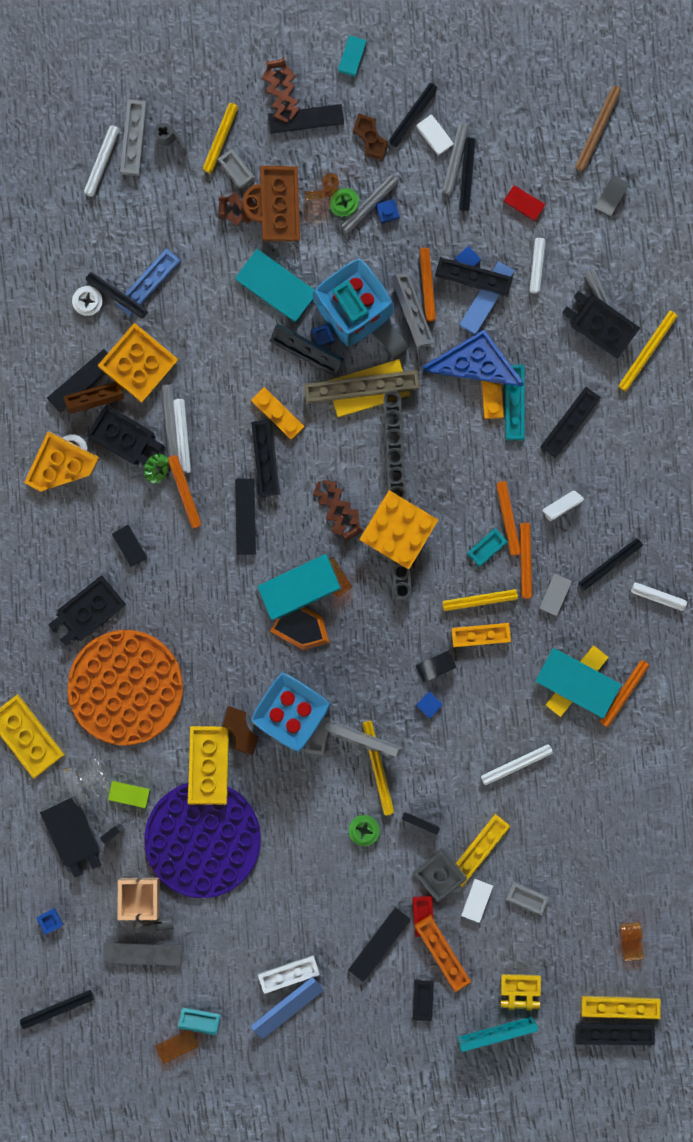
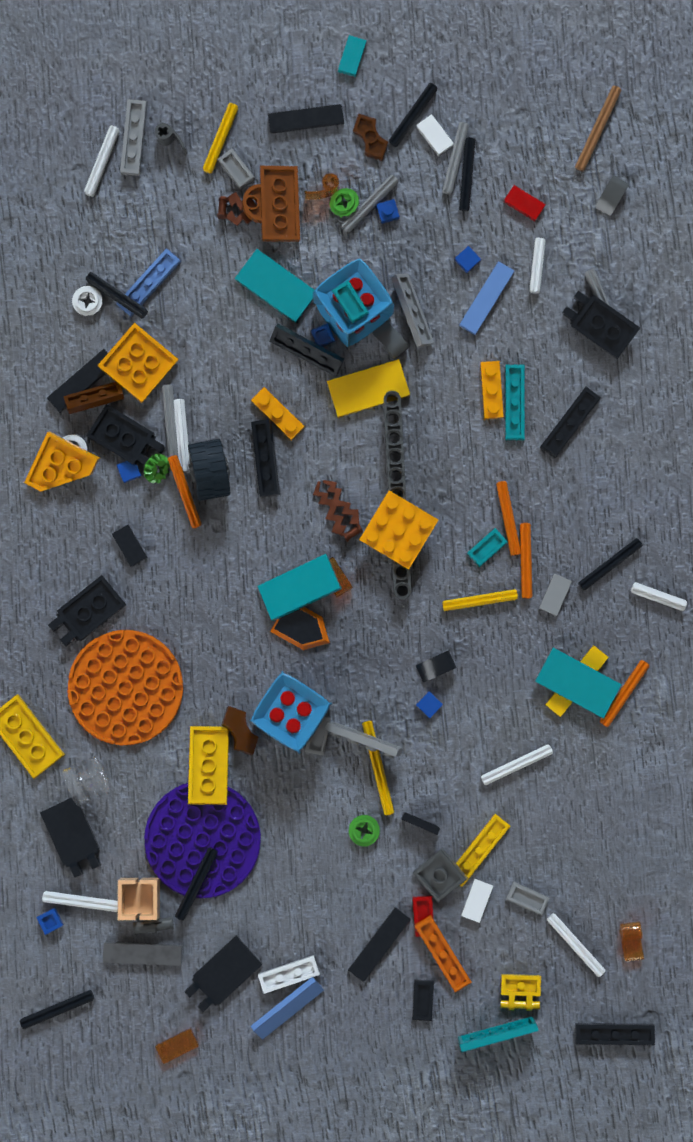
black tile [100,824,125,844] -> none
lime tile [108,781,150,808] -> none
teal tile [178,1008,221,1036] -> none
black tile [235,478,256,555] -> none
copper piece [262,57,299,123] -> none
dark tan tile [304,370,420,404] -> none
orange axle [419,248,436,322] -> none
blue tile [423,329,524,387] -> none
black tile [435,257,513,297] -> none
light orange plate [451,623,511,647] -> none
white slope [543,491,584,522] -> none
yellow tile [581,996,661,1019] -> none
yellow axle [618,311,678,392] -> none
none -> white axle [42,891,118,912]
none -> blue tile [117,461,142,483]
none -> black axle [175,847,218,921]
none -> black tile [185,935,263,1012]
none -> black wheel [188,439,231,501]
none -> white axle [547,913,605,977]

